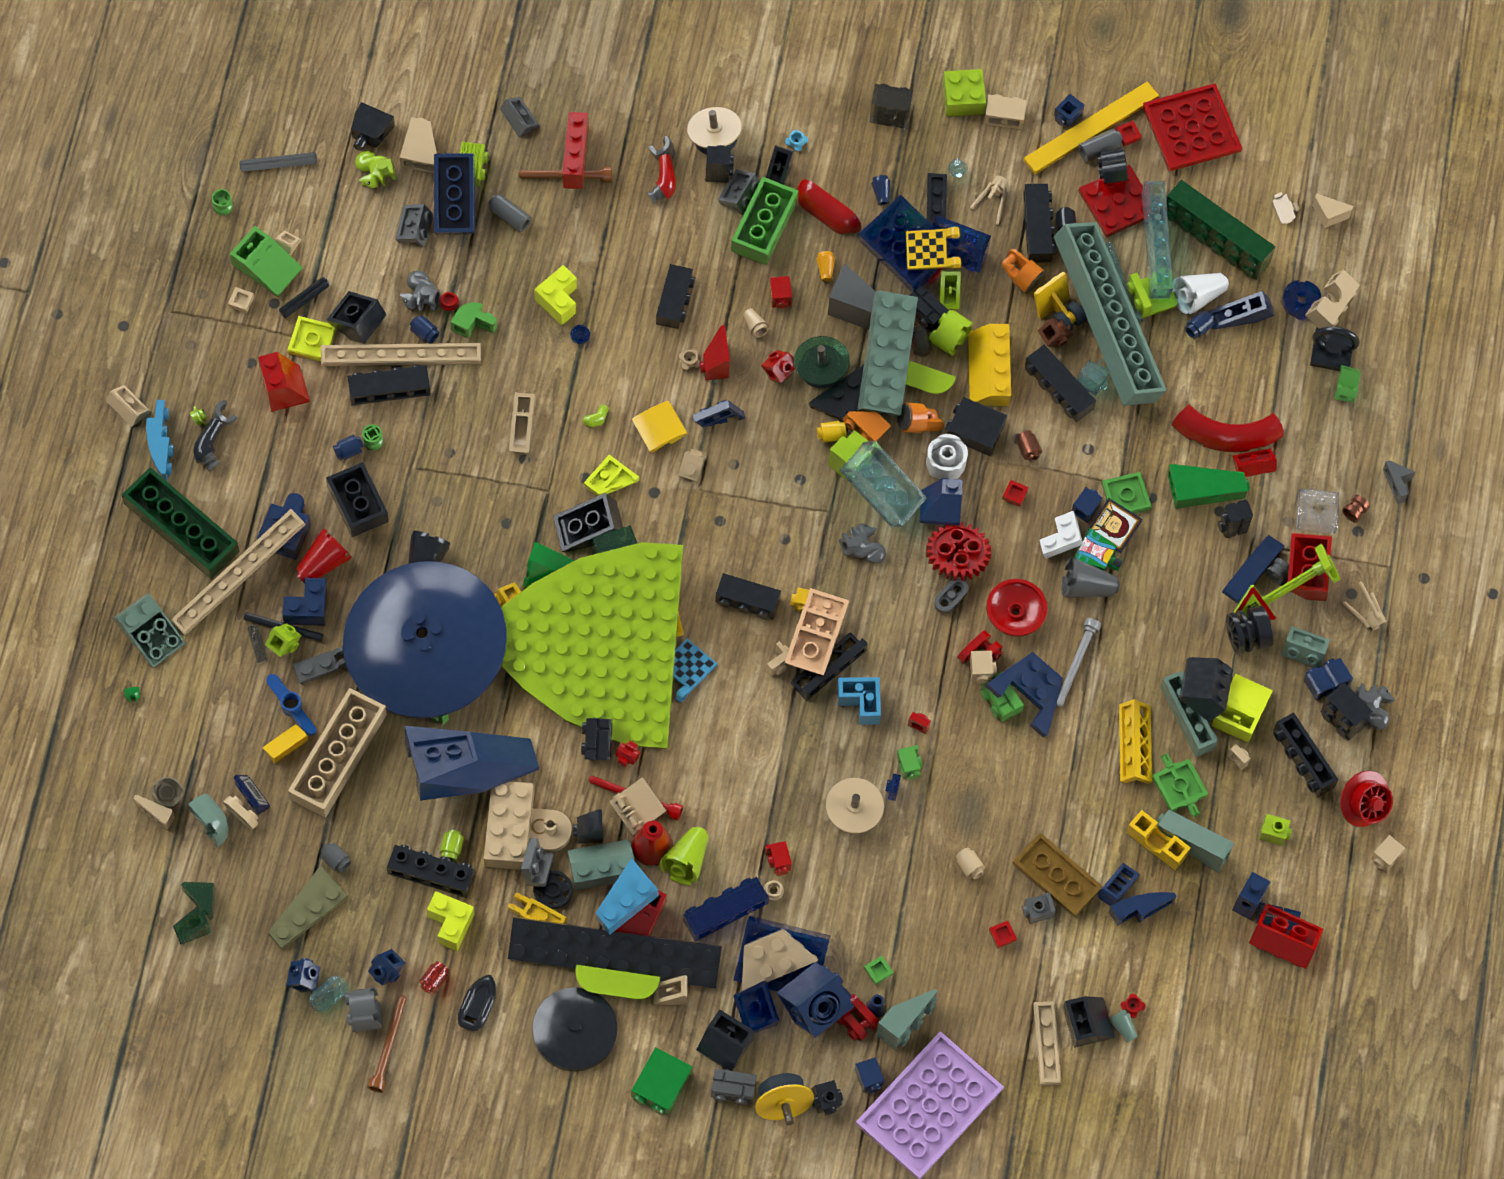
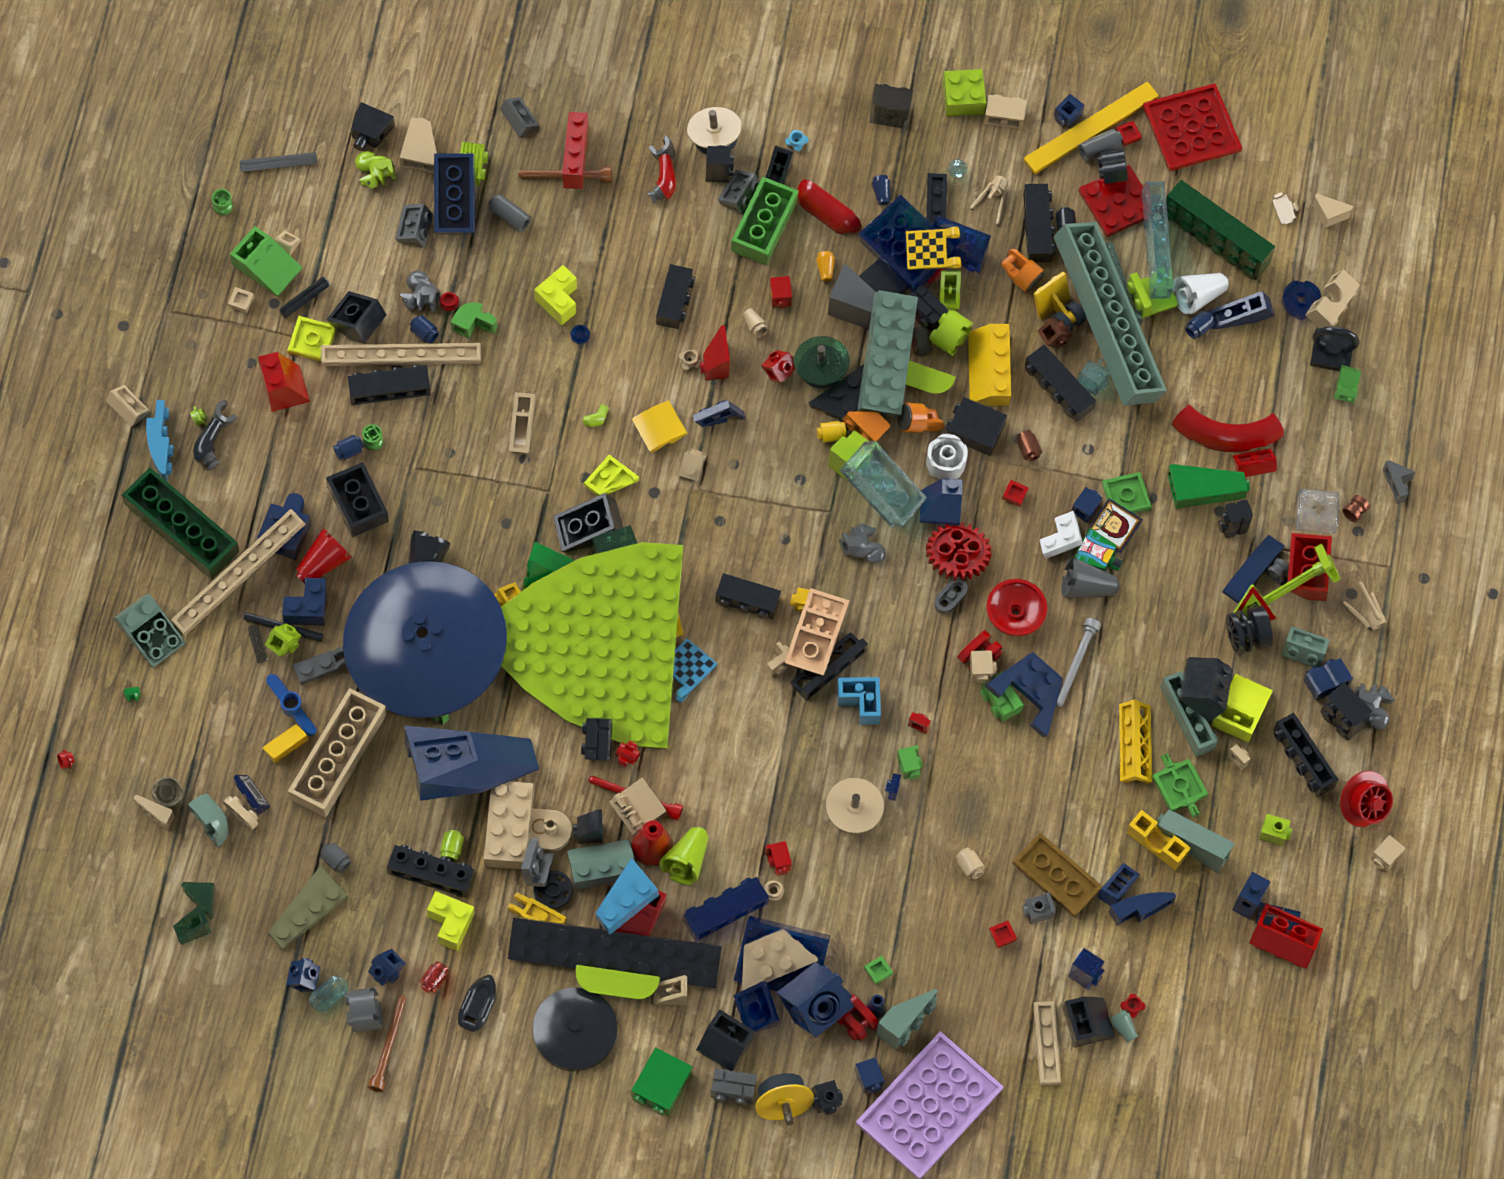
none -> red plate [57,749,74,769]
none -> black slope [859,259,908,294]
none -> clear blue brick [1068,948,1105,990]

